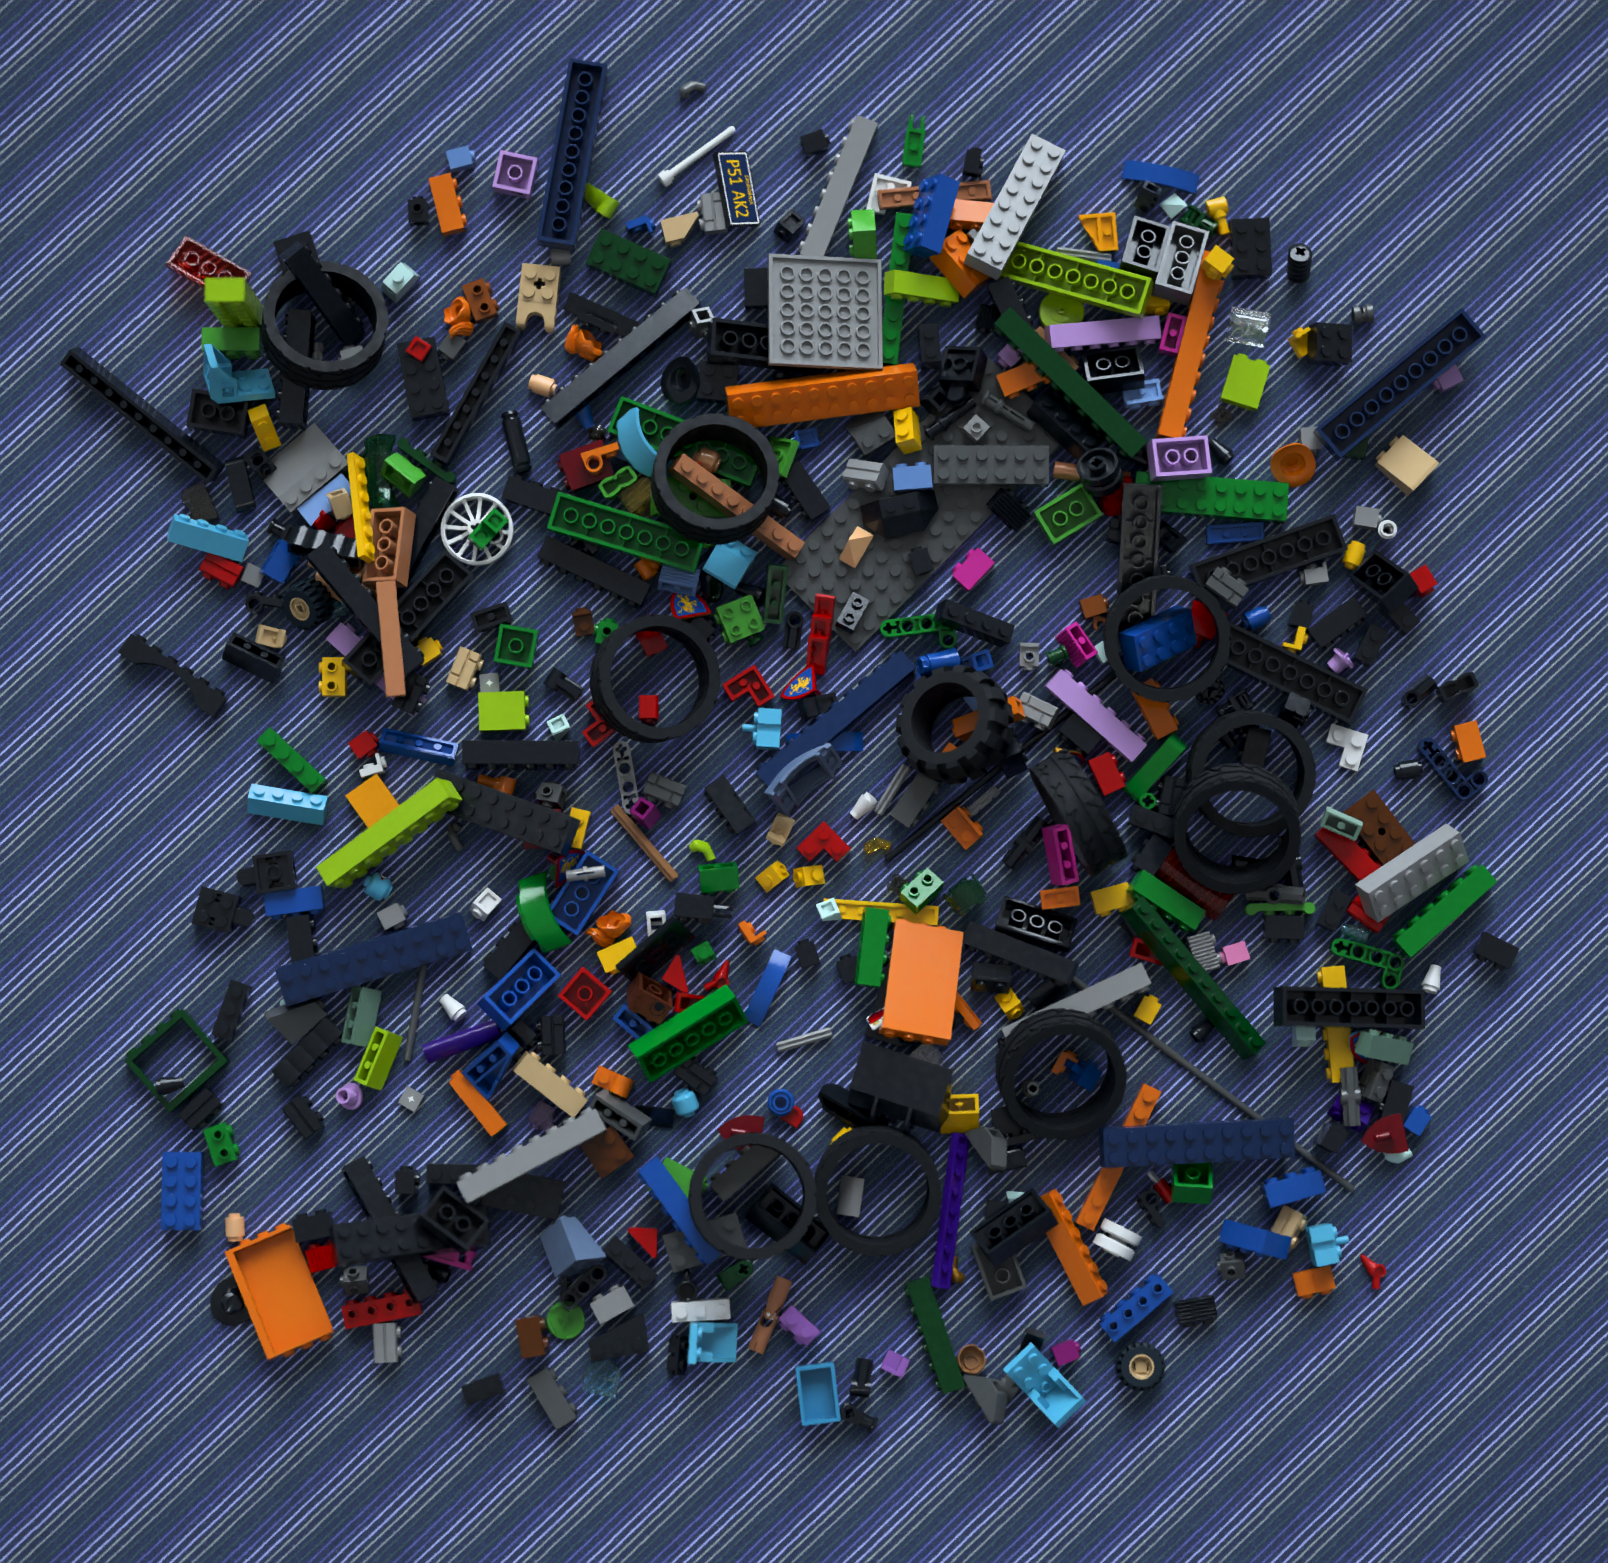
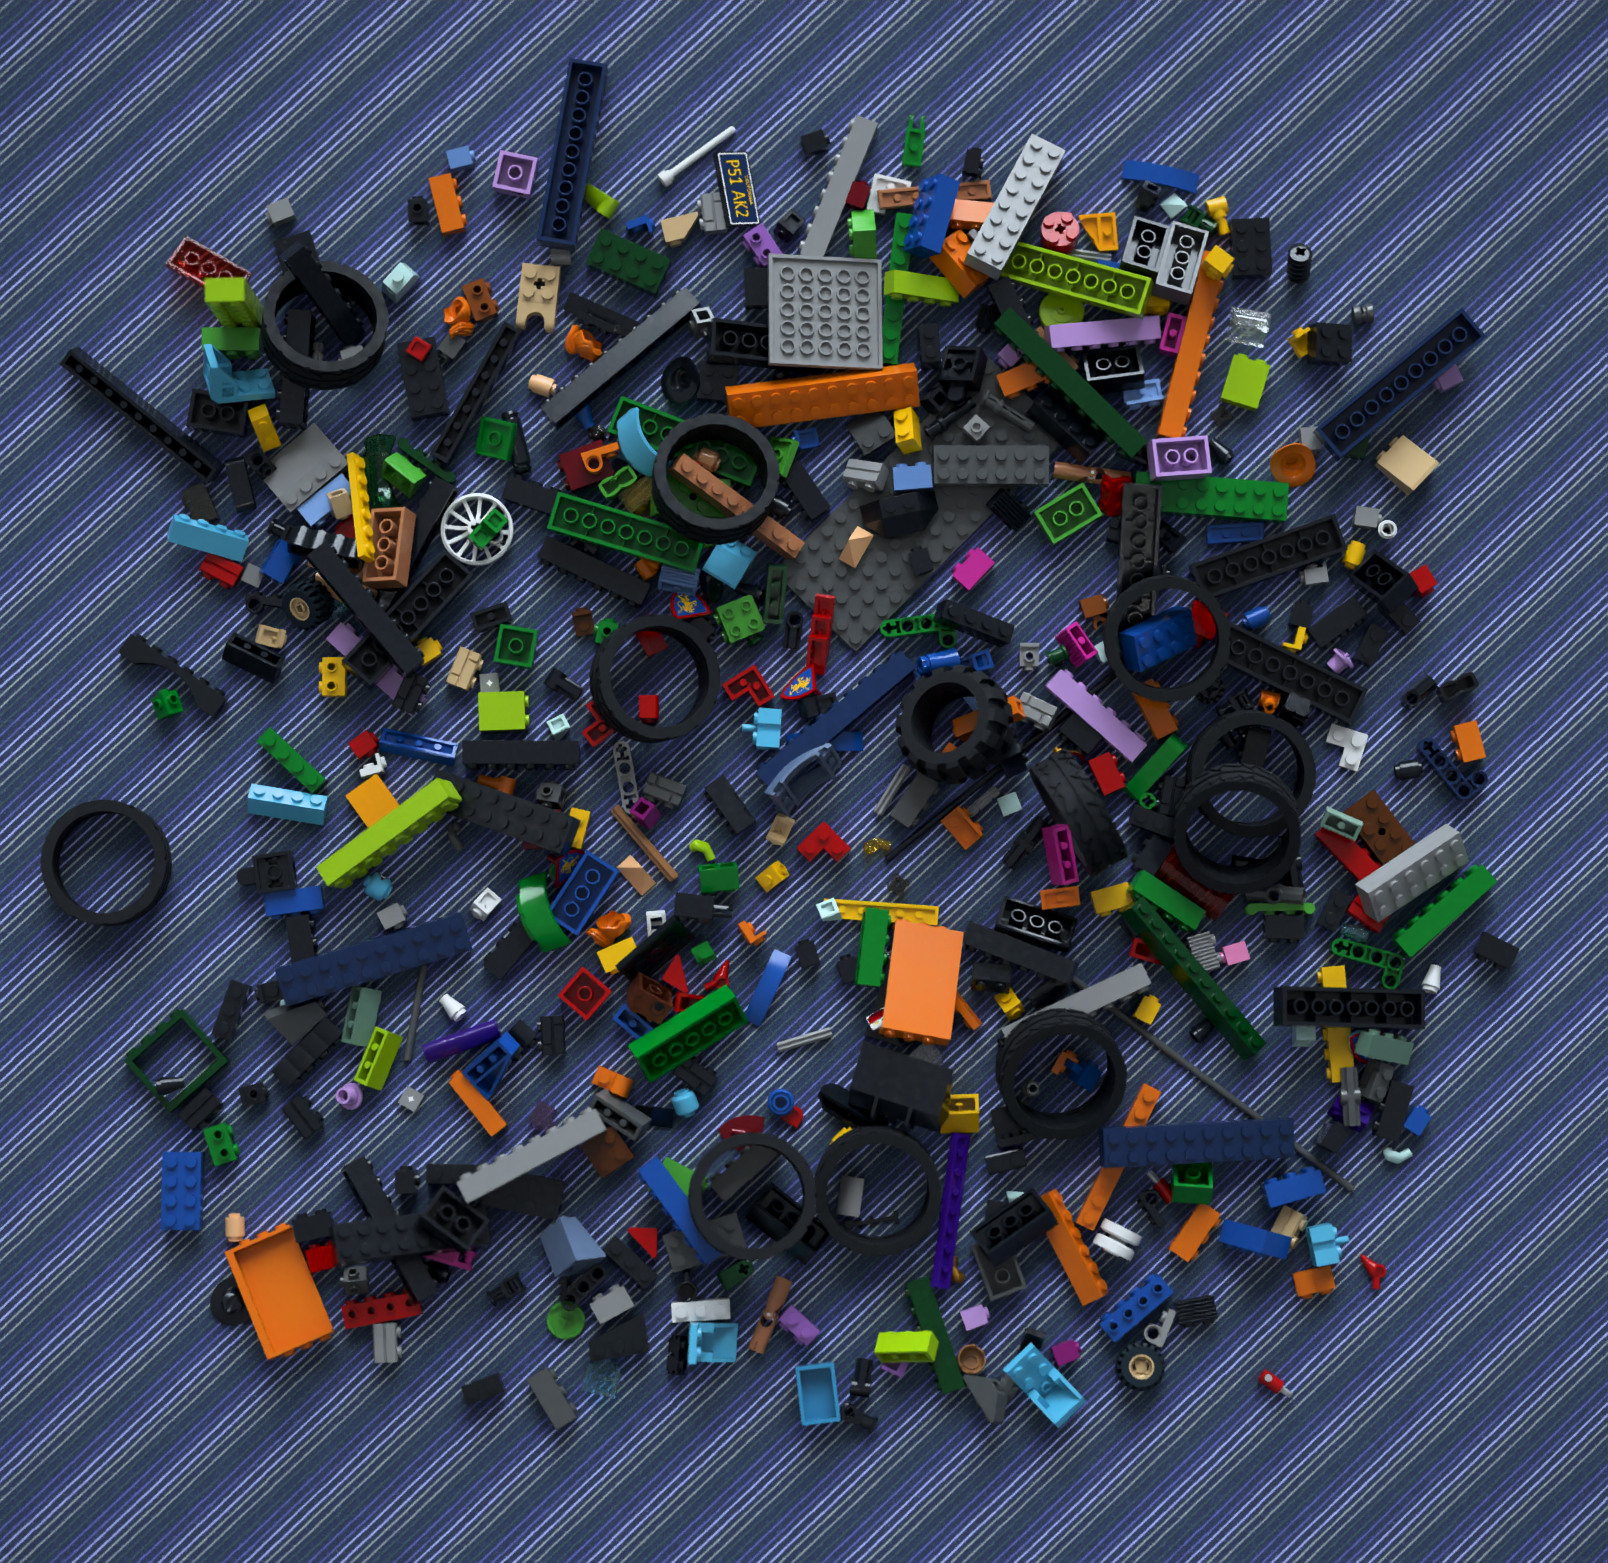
black brick [191,886,254,934] -> none
red slope [312,510,337,533] -> none
nougat tile [376,581,406,697] -> none
blue brick [477,948,561,1031] -> none
tan brick [512,1051,588,1117] -> none
reddish brown brick [515,1314,550,1359] -> none
light grey pin [566,865,606,882] -> none
dark grey arm [679,81,706,99] -> none
yellow bracket [793,865,825,888] -> none
plate [835,592,870,634] -> none
white cone [850,792,878,820] -> none
brick [899,867,944,914] -> none
clear green brick [942,874,987,916] -> none
dark grey slope [965,1127,1007,1171] -> none
black wheel [1077,447,1124,497] -> none
dark grey brick [1203,567,1249,609] -> none
dark grey brick [1217,1251,1246,1281] -> none
dark red shield [1361,1113,1409,1154] -> none
none -> black tyre [41,800,172,926]
none -> green brick [151,689,184,720]
none -> black brick [238,1082,270,1107]
none -> black bracket [254,980,284,1004]
none -> light grey brick [265,198,297,227]
none -> green tile [475,416,517,461]
none -> black connector [486,1272,528,1307]
none -> light nougat slope [616,855,656,896]
none -> medium lavender brick [742,223,783,268]
none -> black piece [844,1211,899,1230]
none -> dark red brick [845,180,871,210]
none -> lime brick [874,1330,939,1363]
none -> lavender brick [959,1304,990,1331]
none -> light aqua slope [997,792,1022,817]
none -> brick [1040,212,1079,255]
none -> light grey plate [1142,1308,1176,1348]
none -> orange brick [1167,1204,1221,1262]
none -> red piece [1257,1369,1293,1398]
none -> orange pin [1258,689,1281,714]

